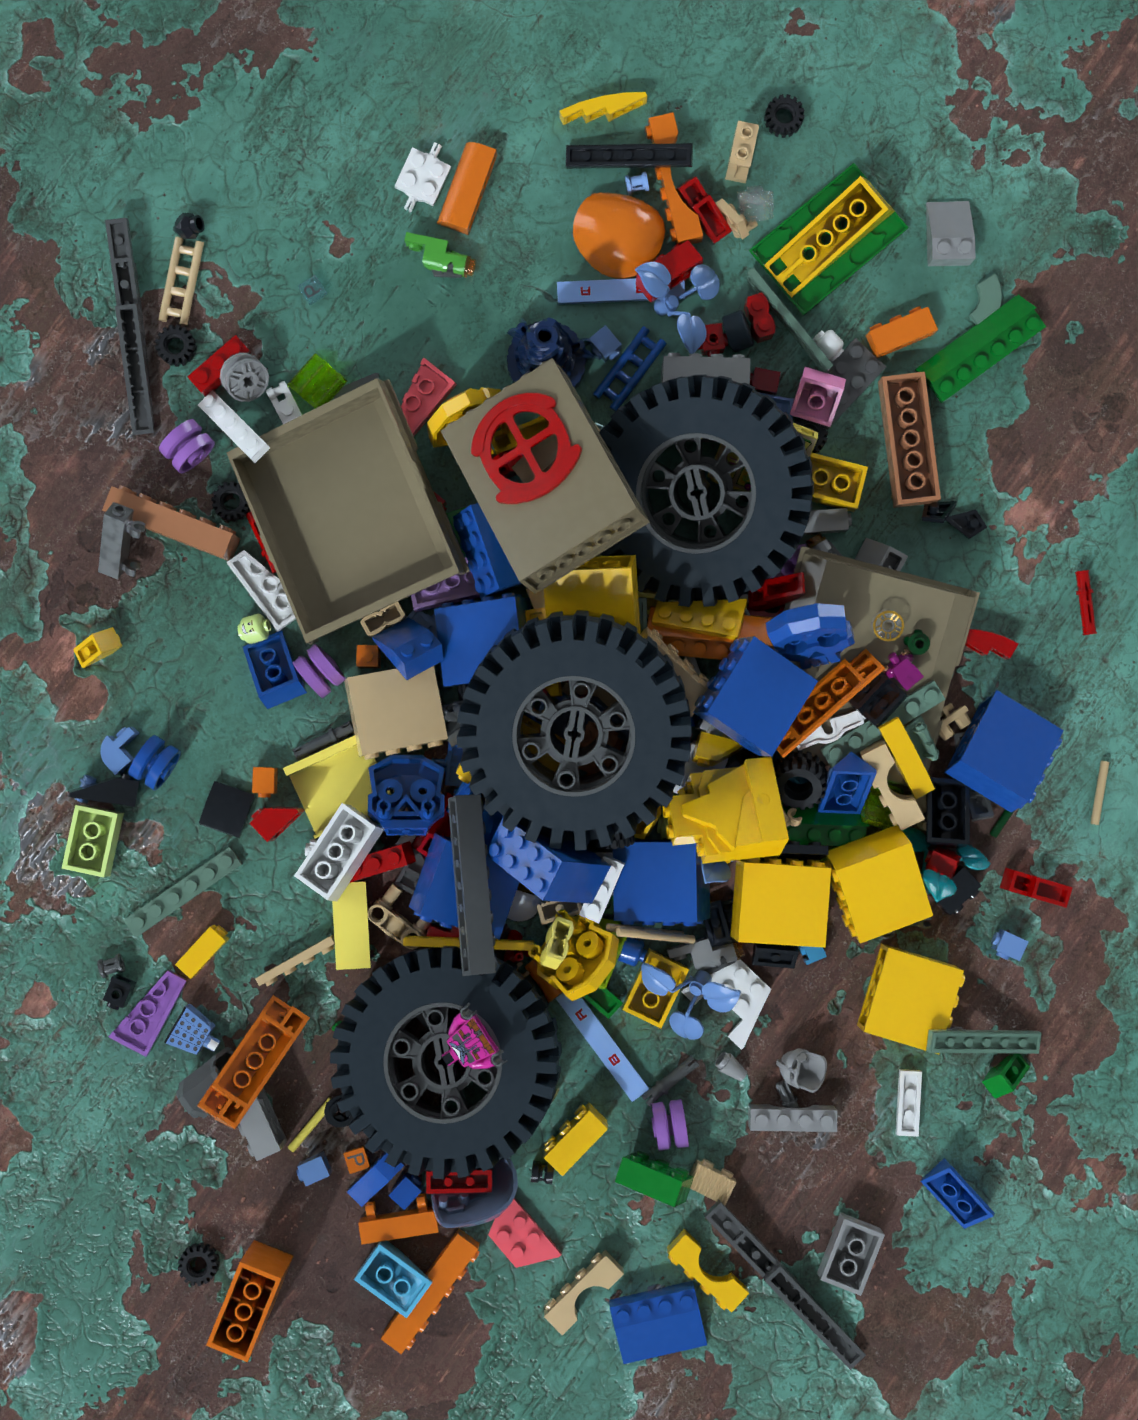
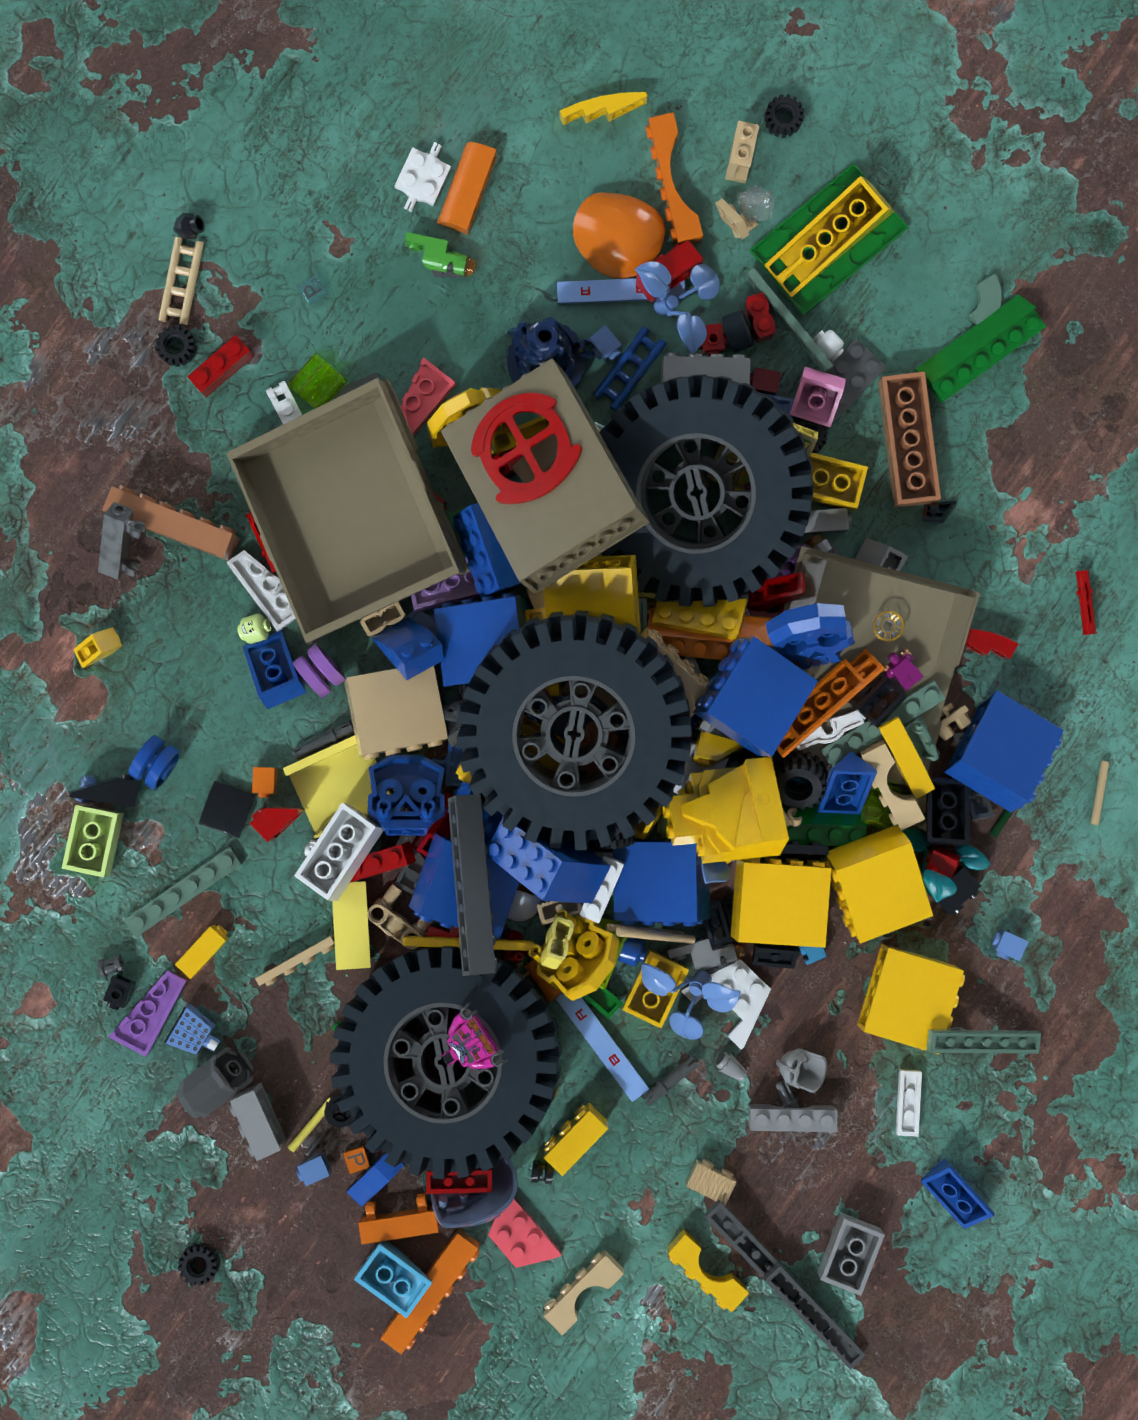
medium blue brick [100,727,140,775] -> none
dark grey slope [105,218,155,435] -> none
medium lavender wheel [159,419,215,473] -> none
orange slope [197,995,310,1129] -> none
white plate [198,390,270,463] -> none
orange brick [206,1240,294,1363] -> none
black tyre [211,481,250,522] -> none
light grey wheel [220,353,269,402] -> none
orange brick [356,645,381,668] -> none
blue brick [388,1172,423,1210] -> none
black tile [565,143,693,169] -> none
blue slope [609,1281,707,1364] -> none
green brick [615,1151,694,1207] -> none
light blue bush [625,171,649,195] -> none
medium lavender wheel [651,1099,689,1152] -> none
red slope [676,176,732,243] -> none
orange brick [866,306,938,358] -> none
dark green brick [903,629,930,655] -> none
light grey slope [926,201,976,266] -> none
black piece [945,509,987,539] -> none
green slope [982,1053,1030,1099] -> none
red slope [1000,867,1073,908] -> none

